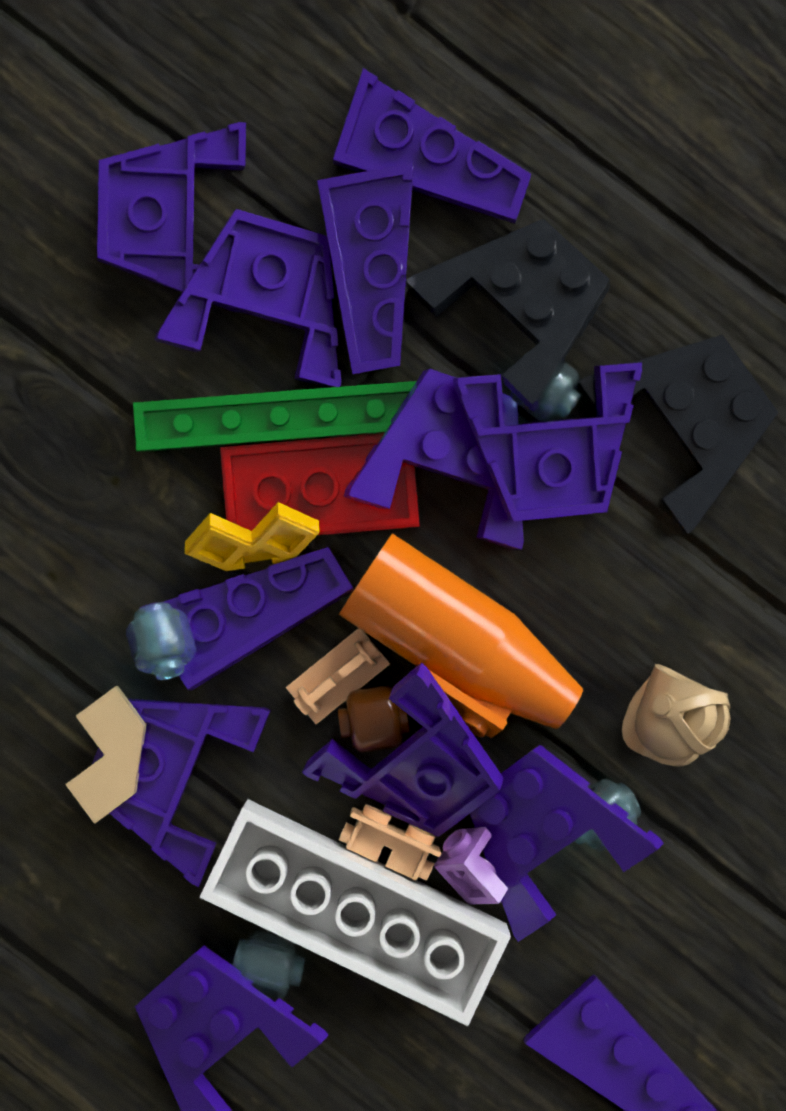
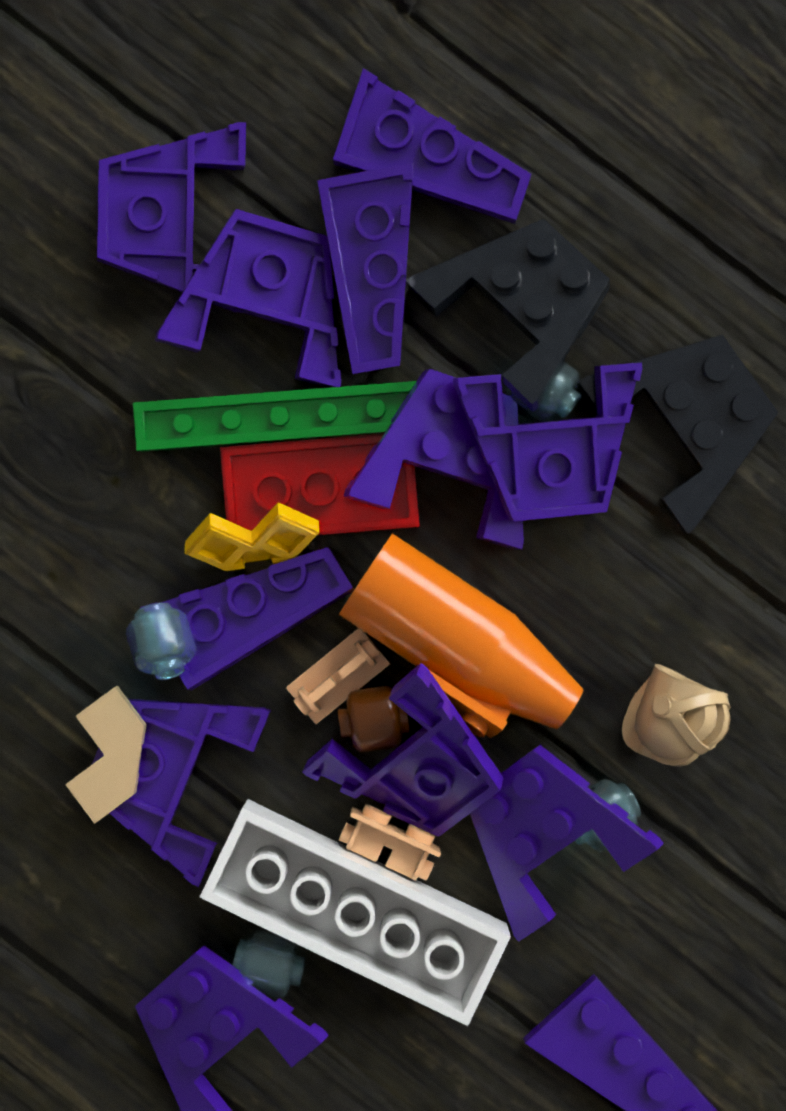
medium lavender bracket [434,827,508,905] -> none

